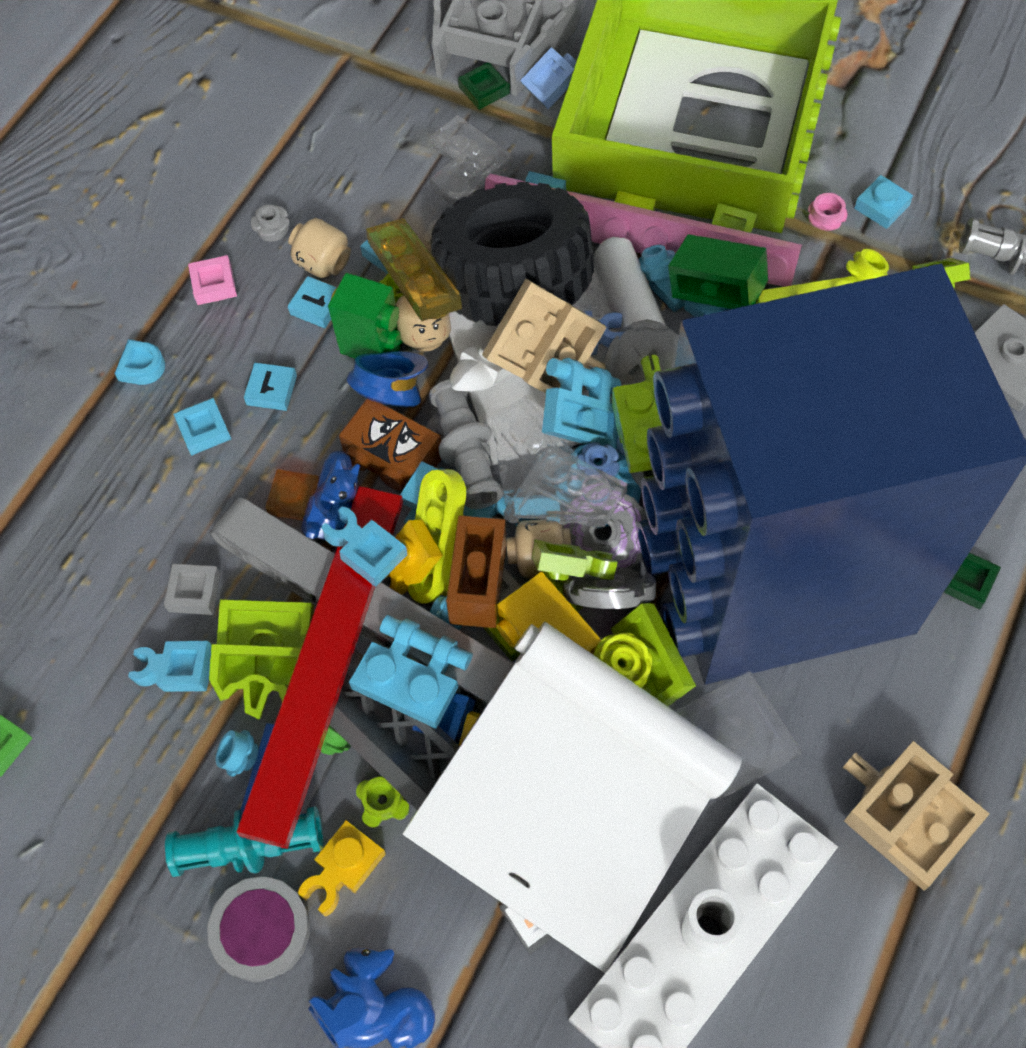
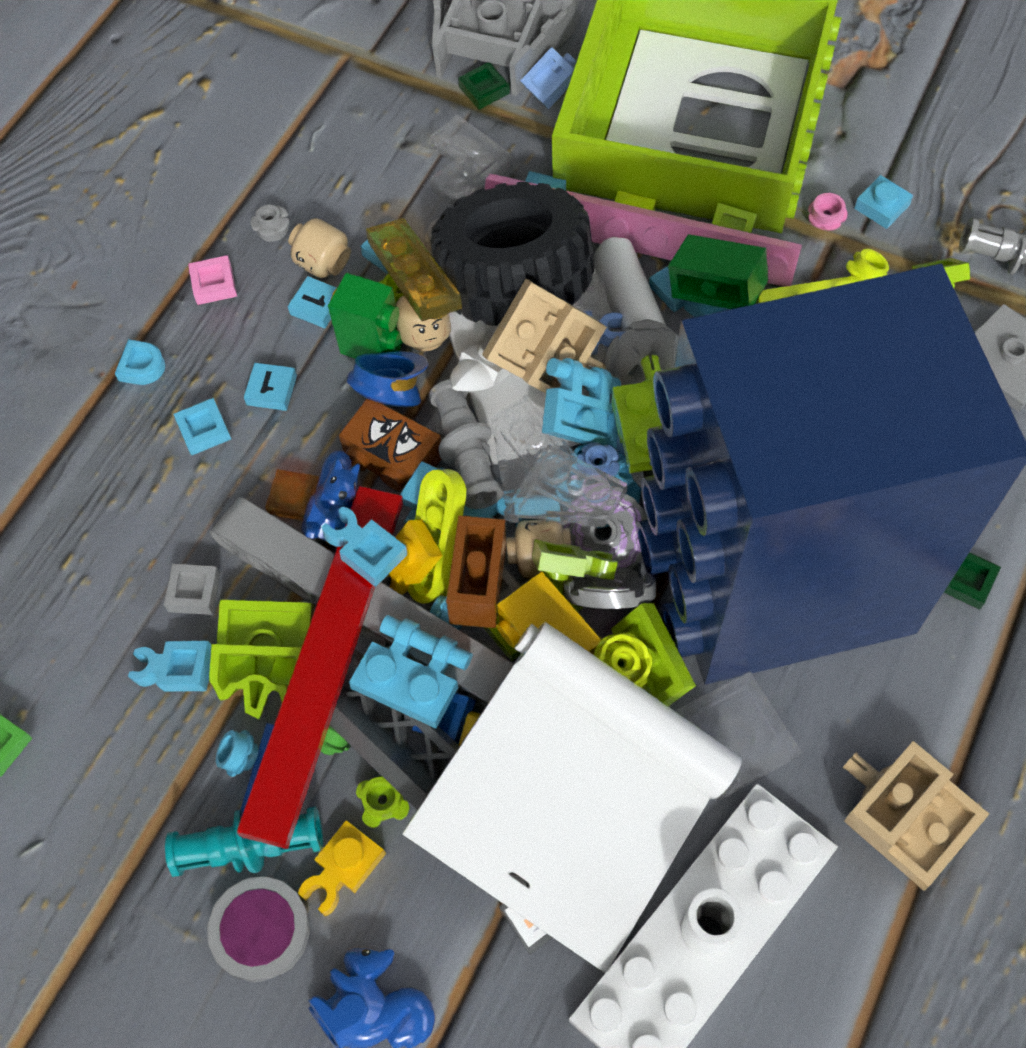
medium azure plate [639,245,675,281] -> none

